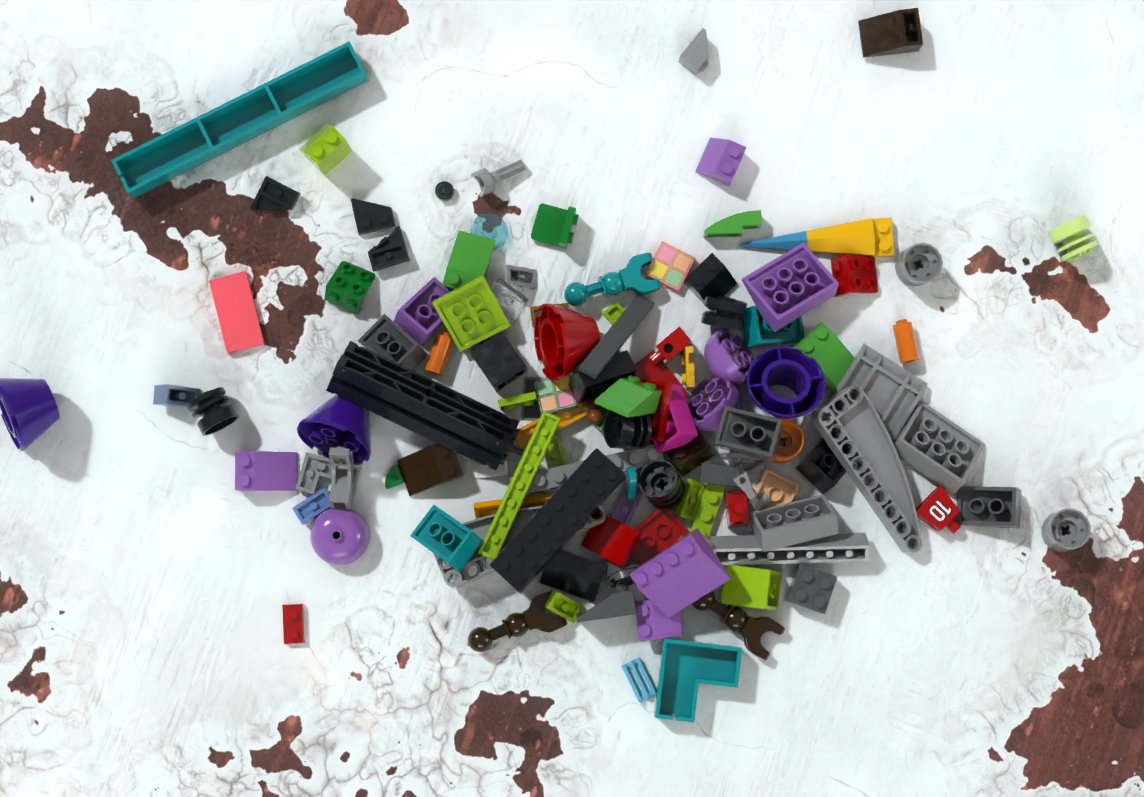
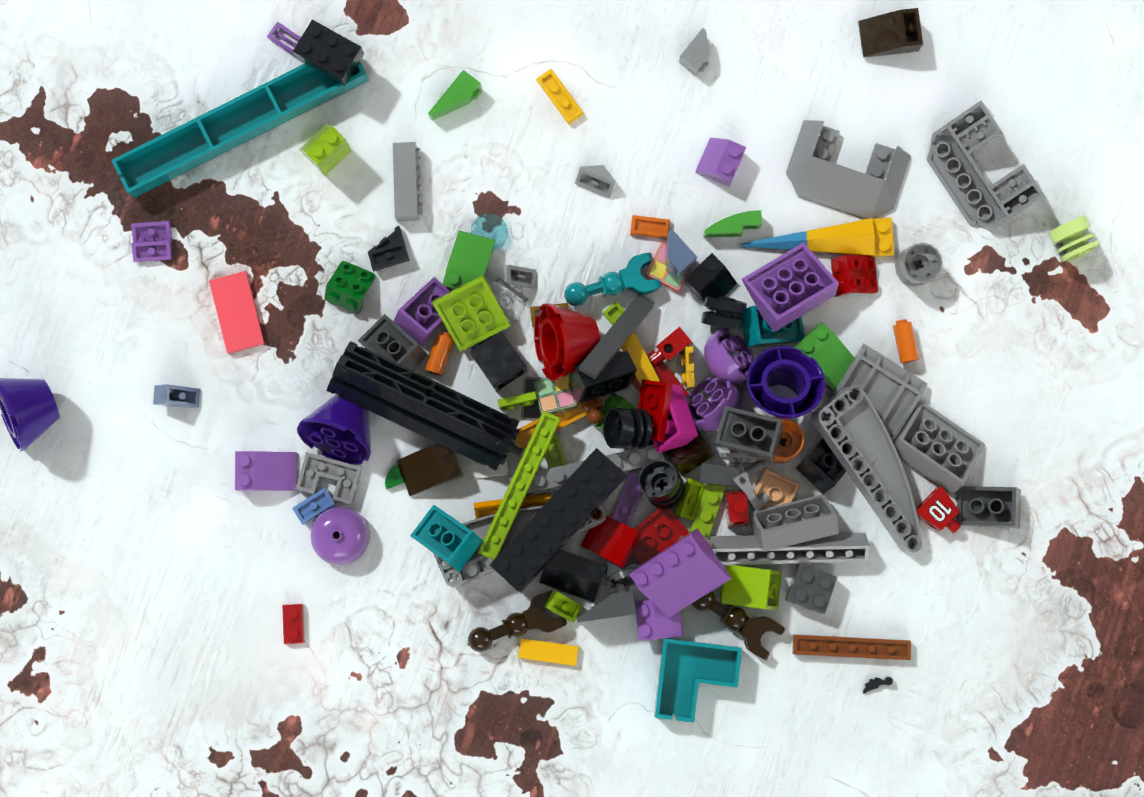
black wheel [187,387,239,436] -> none
black wing [250,176,301,210] -> none
light grey arch [329,447,354,510] -> none
black wing [351,198,396,235] -> none
black tile [435,181,454,201] -> none
light grey piece [471,160,526,197] -> none
green bracket [531,203,579,249] -> none
bright green slope [594,375,662,418] -> none
medium azure tile [622,658,656,702] -> none
teal tile [625,467,637,500] -> none
light grey wheel [1041,508,1091,552] -> none
none -> medium lavender slope [131,221,172,262]
none -> medium lavender tile [267,22,301,57]
none -> black brick [292,19,364,86]
none -> light grey brick [393,142,423,221]
none -> bright green slope [428,70,482,120]
none -> yellow tile [518,638,579,666]
none -> yellow tile [536,69,584,125]
none -> light grey slope [575,165,616,198]
none -> yellow tile [621,331,660,386]
none -> orange tile [630,215,670,239]
none -> sand blue slope [665,229,697,279]
none -> light grey slope [786,120,911,219]
none -> dark orange plate [792,634,911,660]
none -> black piece [863,677,893,694]
none -> light grey slope [927,100,1045,228]

